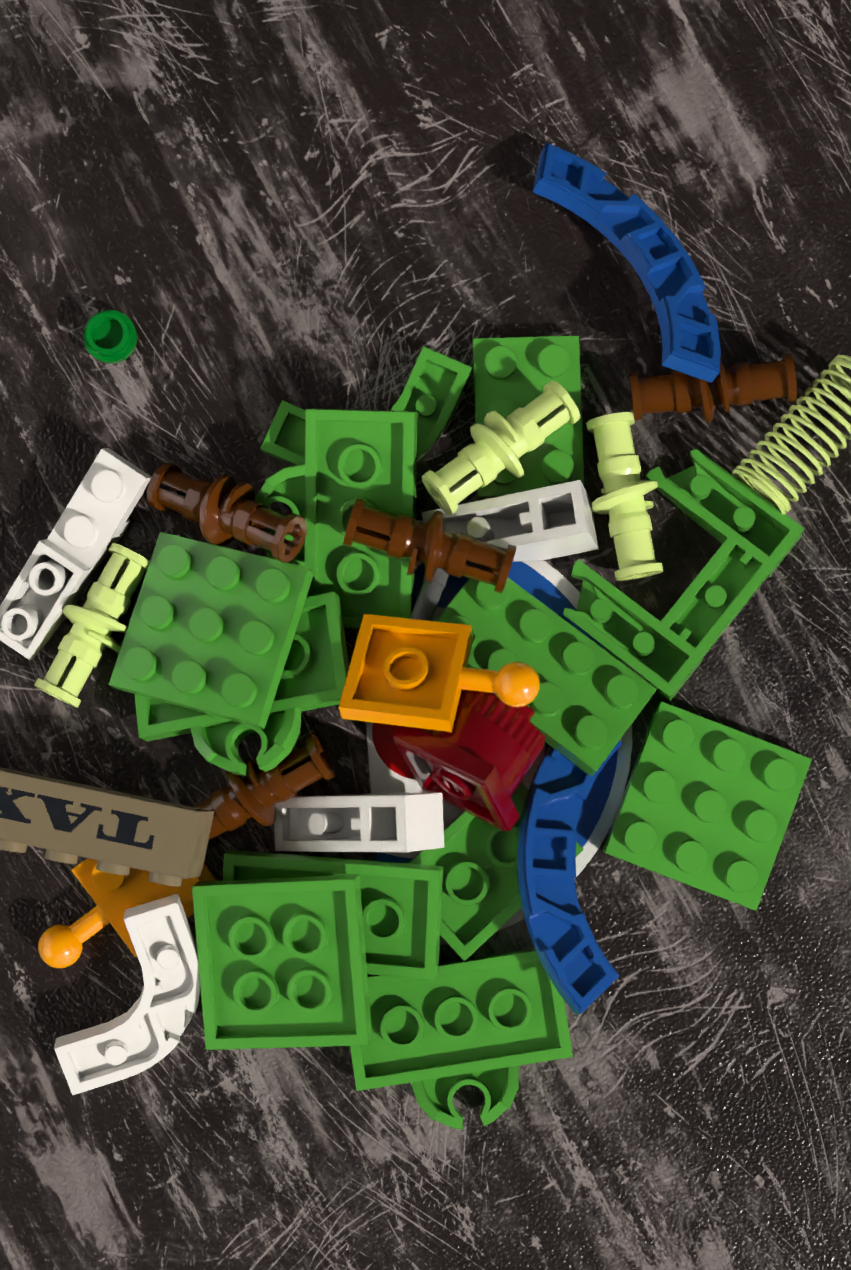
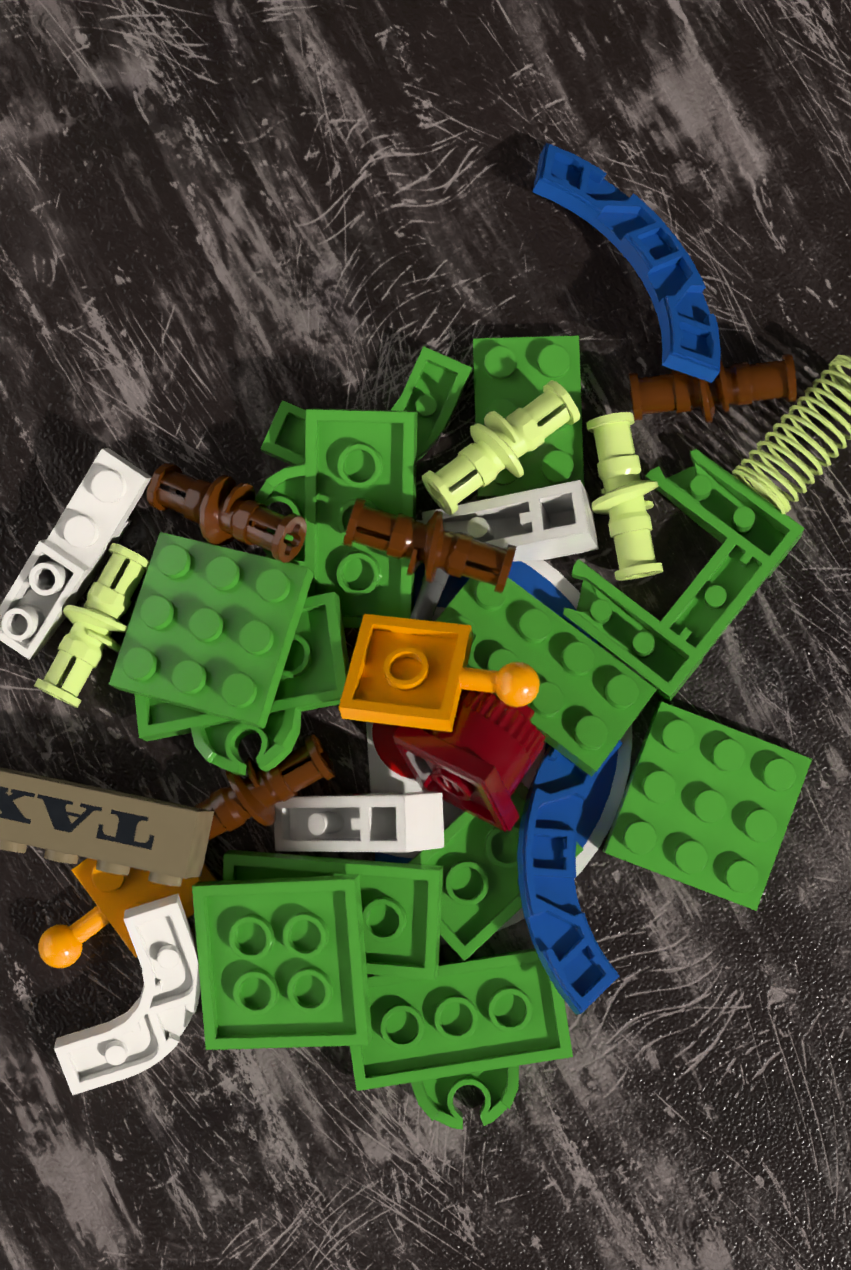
green plate [83,310,137,364] -> none

